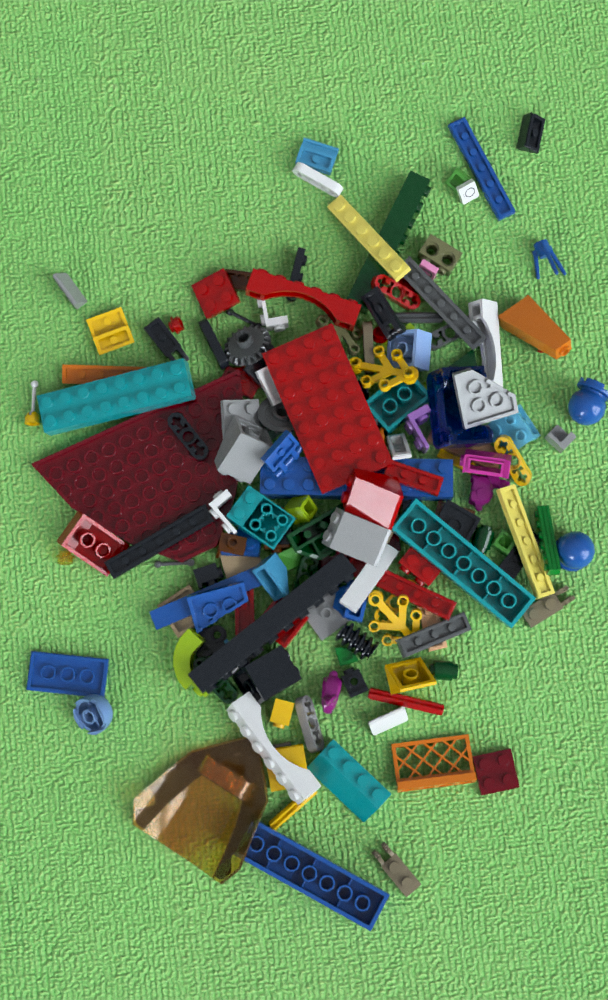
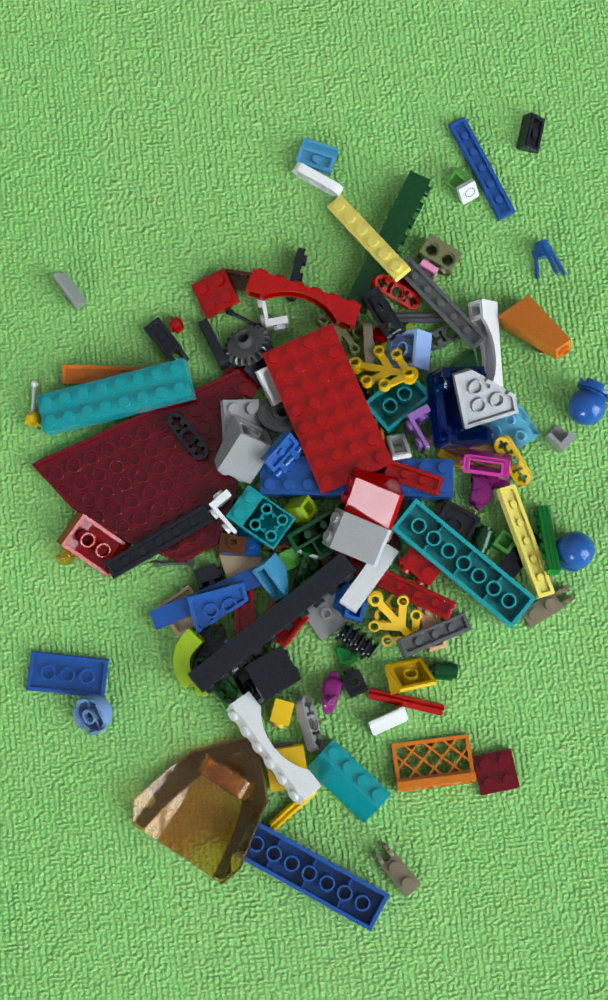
yellow slope [86,307,135,355] -> none

